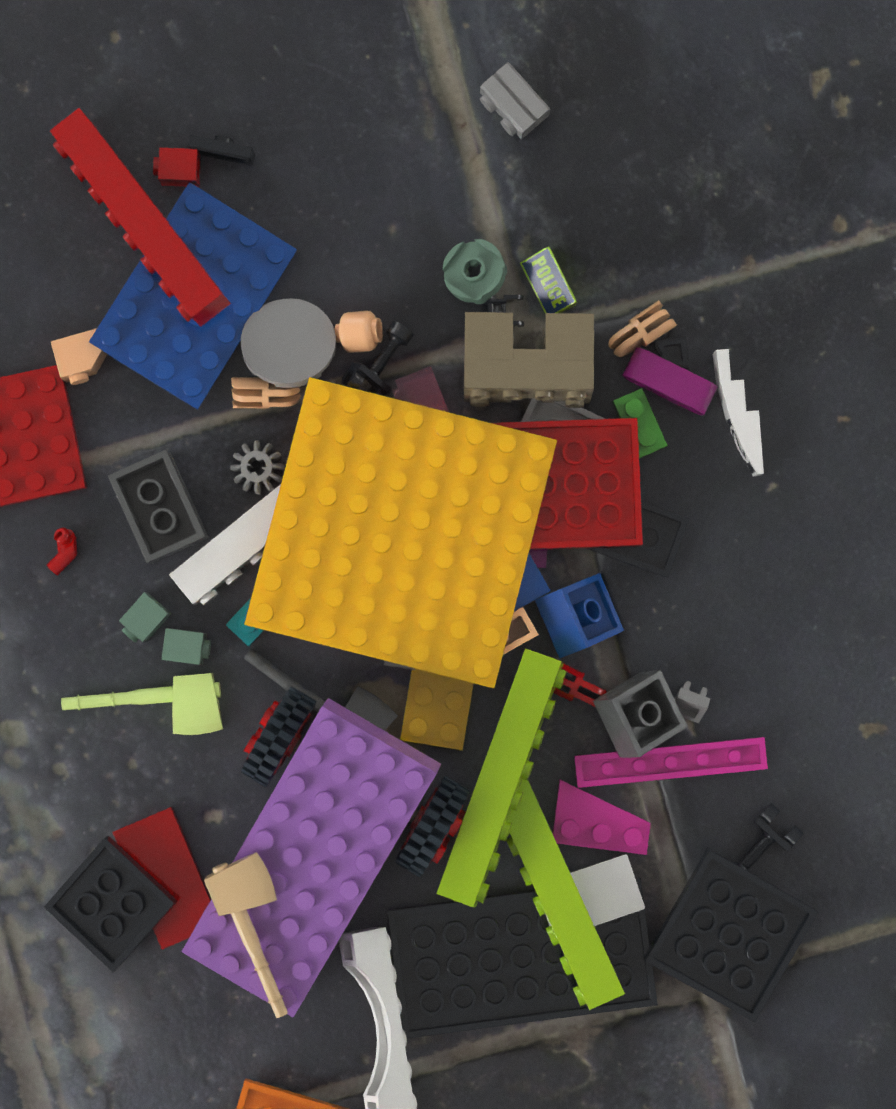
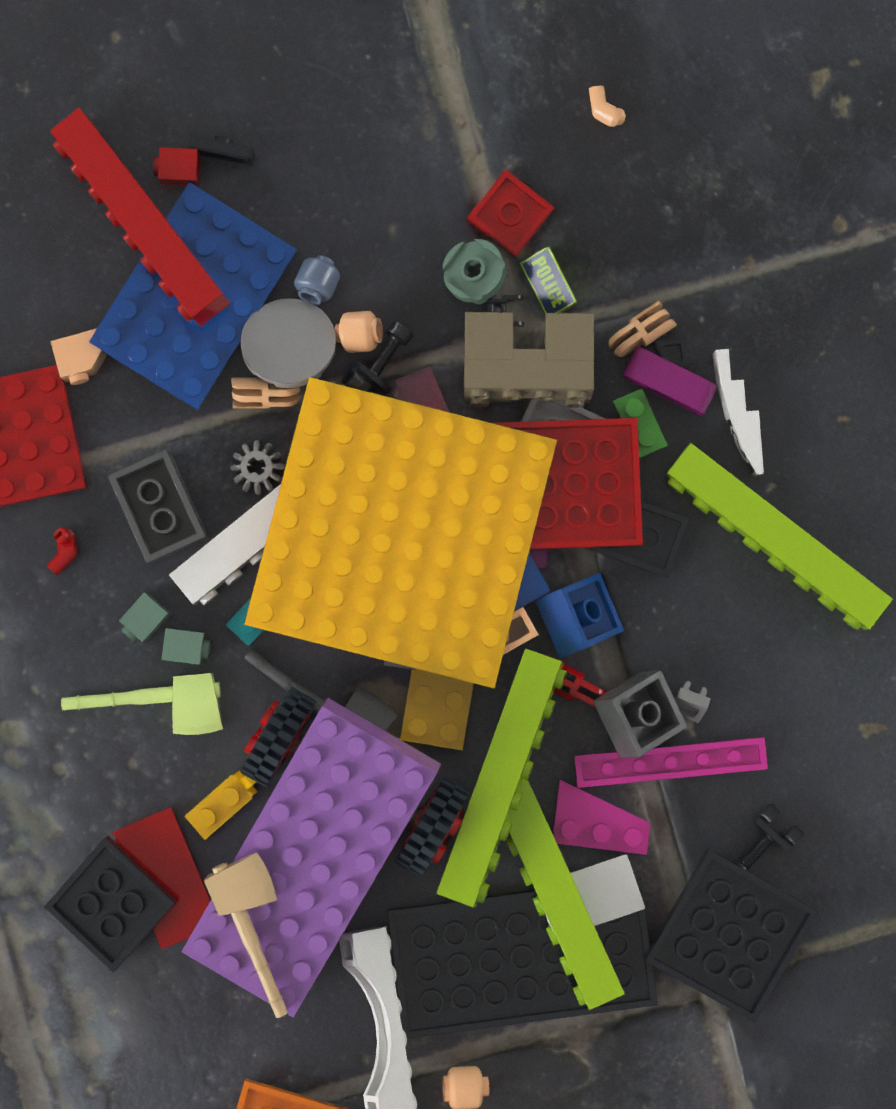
light grey brick [480,62,550,139] -> none
none -> yellow hinge [184,770,258,840]
none -> sand blue head [294,255,340,305]
none -> light nougat head [442,1066,489,1109]
none -> red tile [467,169,555,258]
none -> light nougat arm [589,86,626,127]
none -> lime brick [665,443,893,631]

